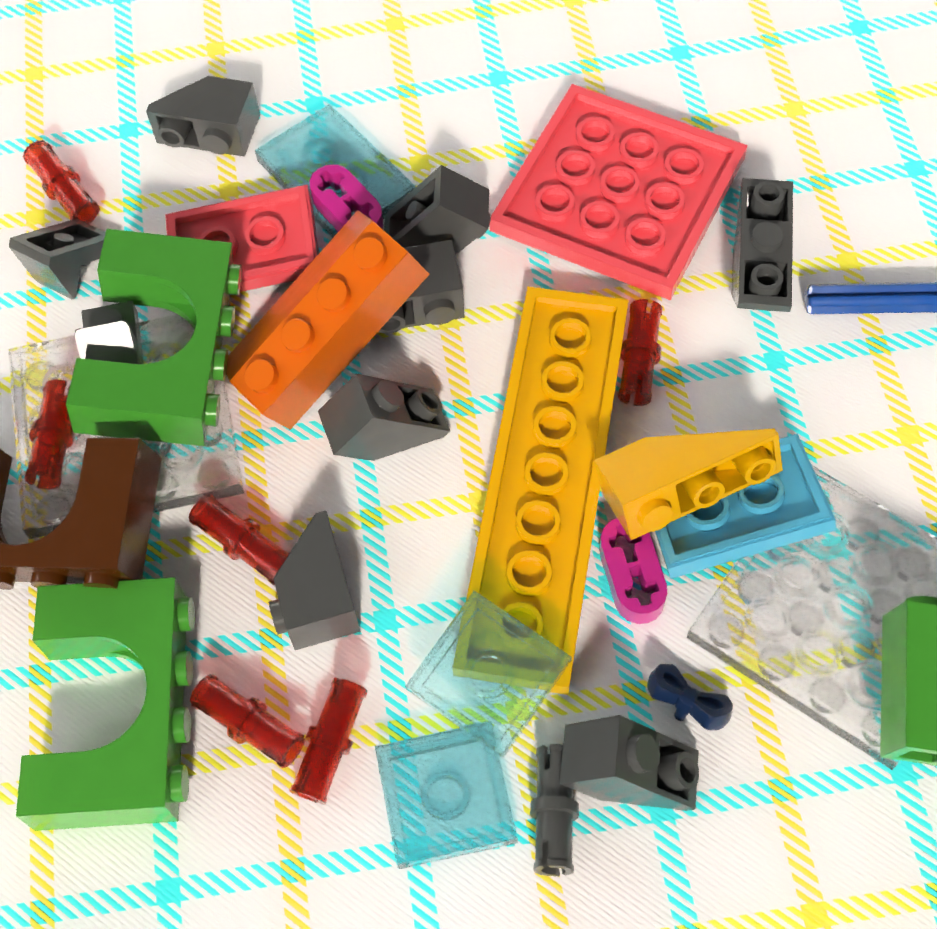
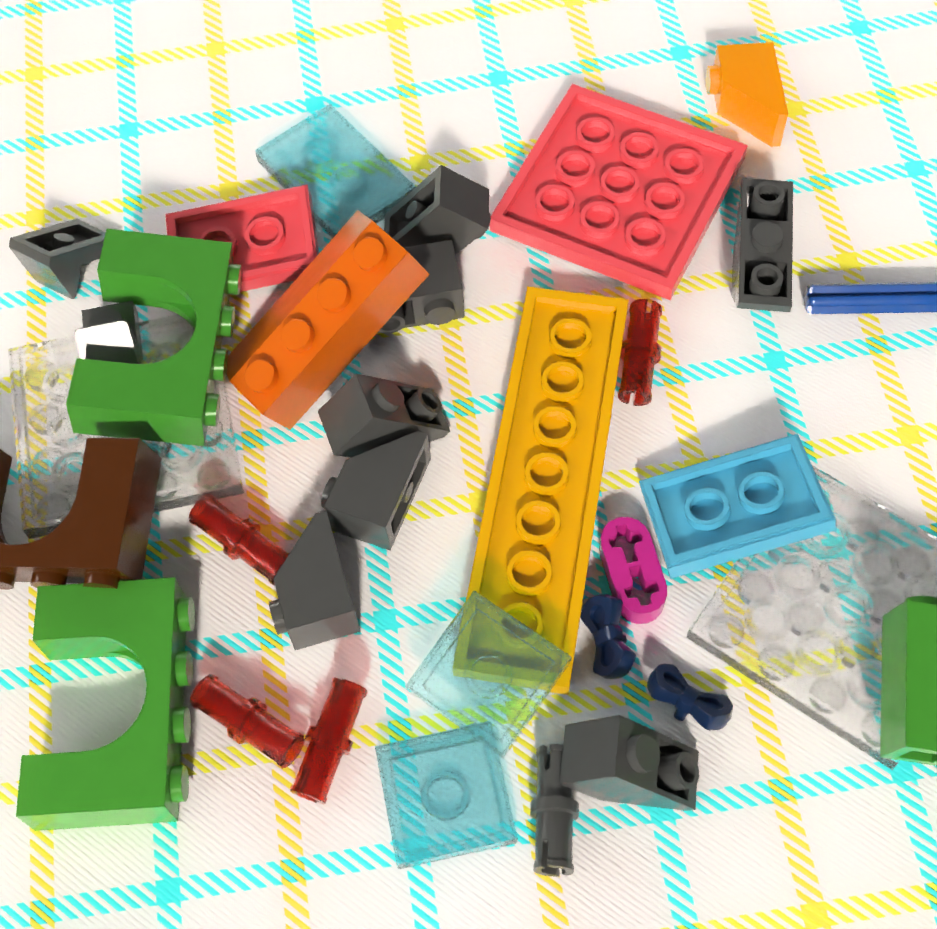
clear red pin [23,140,100,224] -> none
clear red pin [24,379,75,490] -> none
dark grey slope [146,76,260,157] -> none
dark pink beam [309,164,384,232] -> none
yellow slope [594,428,783,540] -> none
none -> dark grey slope [321,431,431,551]
none -> dark blue piece [581,594,636,679]
none -> light orange slope [705,42,788,147]

